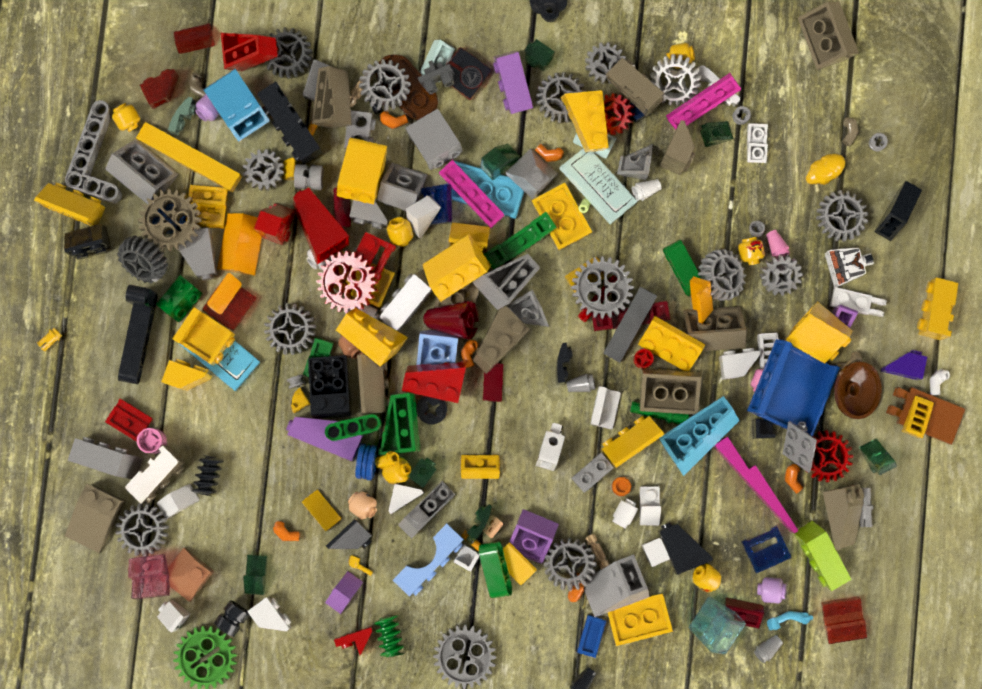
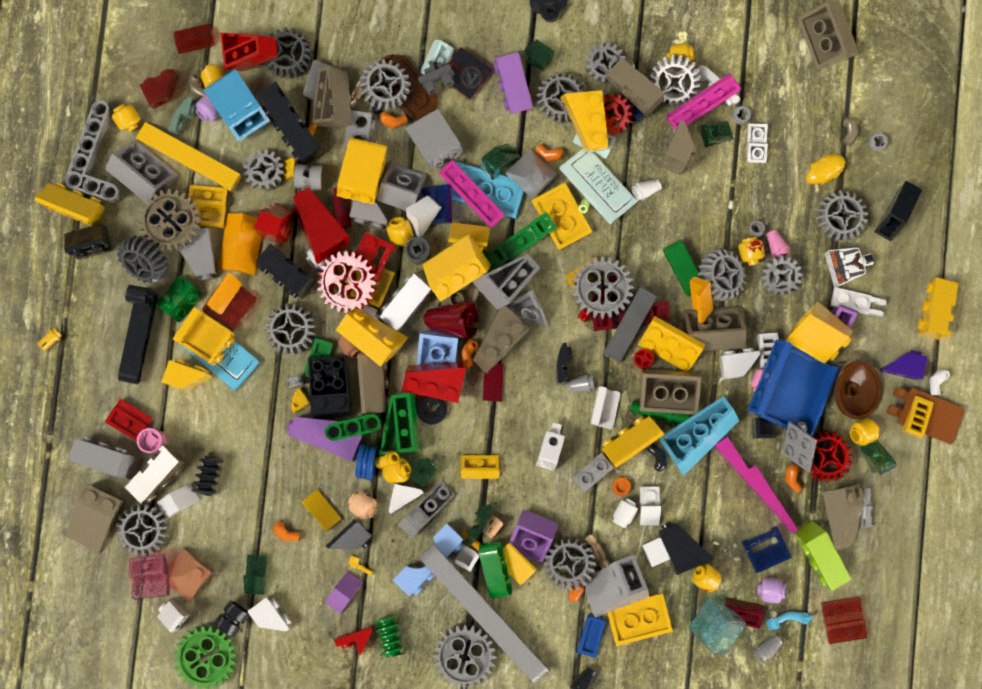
light grey slope [617,144,653,180] -> none
none -> yellow head [201,64,226,88]
none -> black wedge [256,243,316,299]
none -> dark grey wheel [405,237,431,265]
none -> light grey beam [419,544,549,684]
none -> black arm [646,443,667,472]
none -> yellow head [850,418,879,446]

